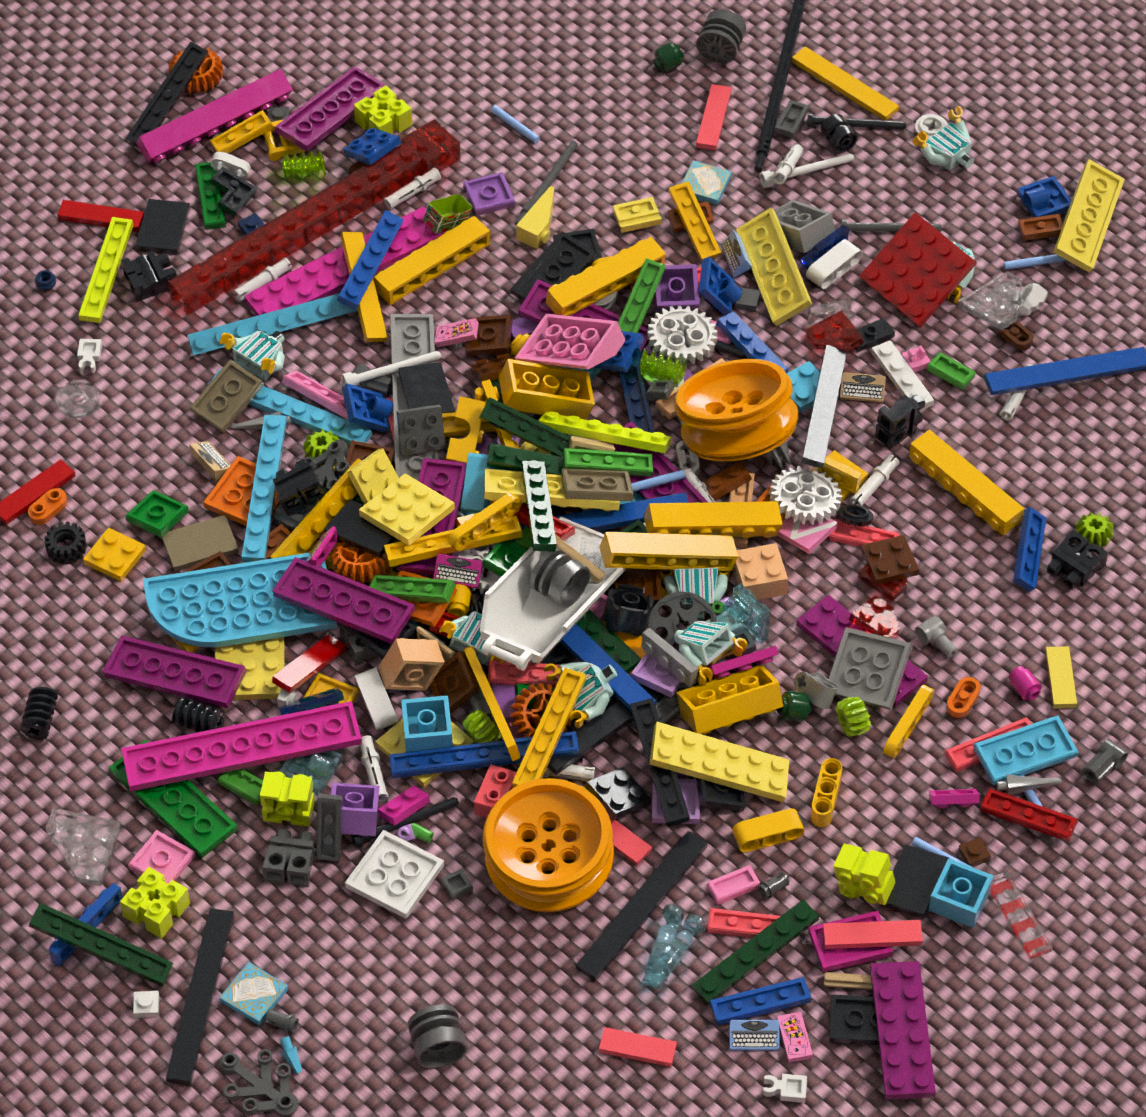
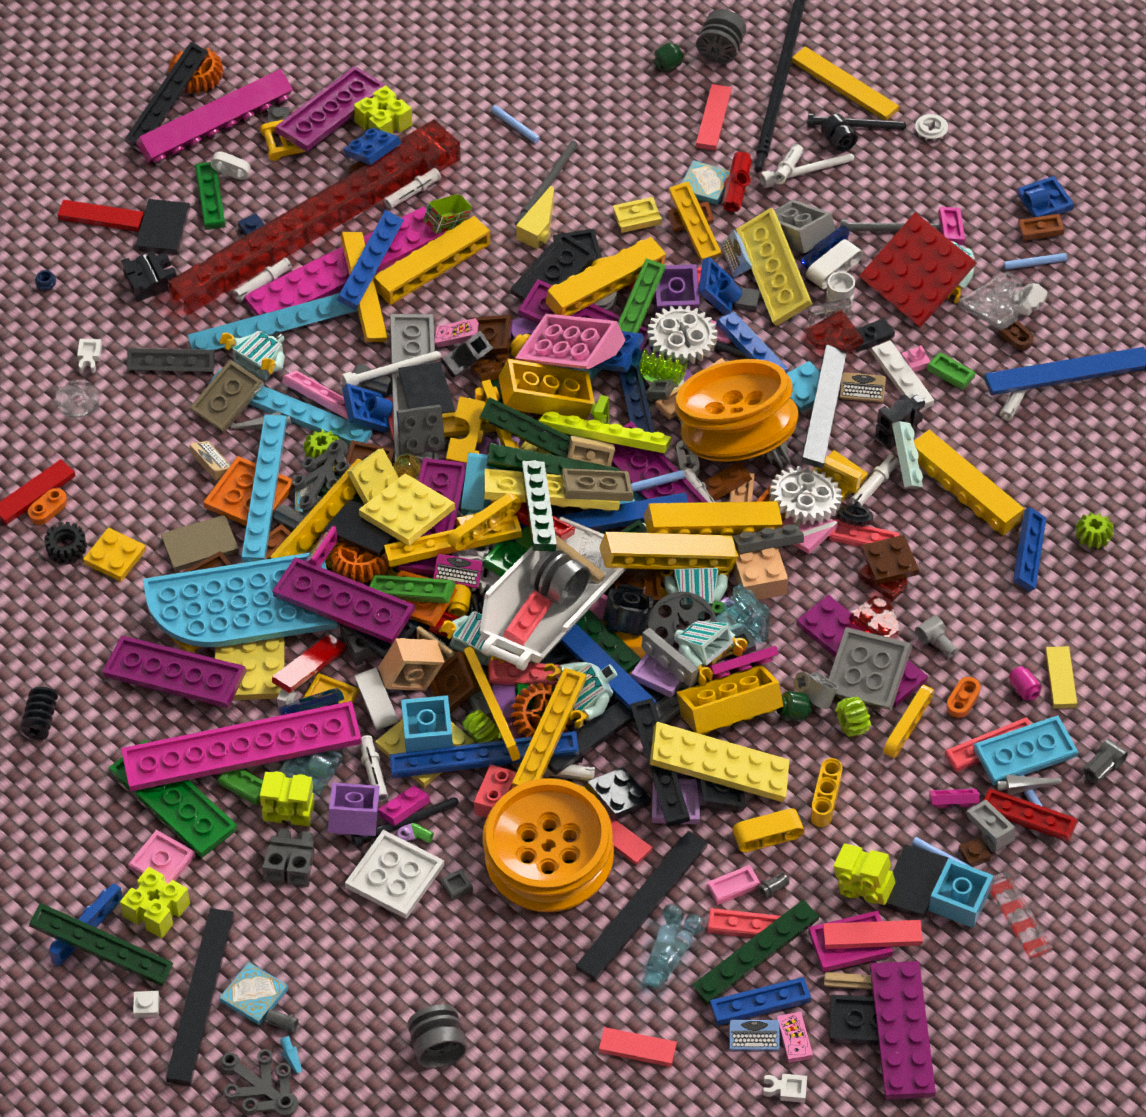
clear plate [46,808,122,886] -> none
neon yellow plate [79,217,133,323] -> none
green plate [125,490,189,538] -> none
black piece [172,696,224,732] -> none
yellow tile [209,110,274,154] -> none
black plate [210,166,257,217] -> none
black hips [273,459,325,515] -> none
clear neon green piece [282,150,326,180] -> none
dark grey tile [316,794,343,862] -> none
medium lavender tile [463,172,516,216] -> none
bright green tile [563,448,653,477] -> none
dark grey plate [774,100,809,139] -> none
torso [912,106,974,170] -> none
black hips [1047,530,1108,589] -> none
light yellow plate [1053,159,1125,273] -> none
none -> dark grey plate [127,347,215,372]
none -> clear yellow piece [393,453,421,479]
none -> black slope [440,331,493,378]
none -> coral tile [502,590,553,646]
none -> lime plate [591,395,609,424]
none -> red piece [722,152,752,212]
none -> dark grey plate [732,524,804,553]
none -> white wheel [826,271,855,312]
none -> light aqua plate [892,421,923,489]
none -> dark pink plate [938,207,965,245]
none -> light grey plate [967,800,1016,853]

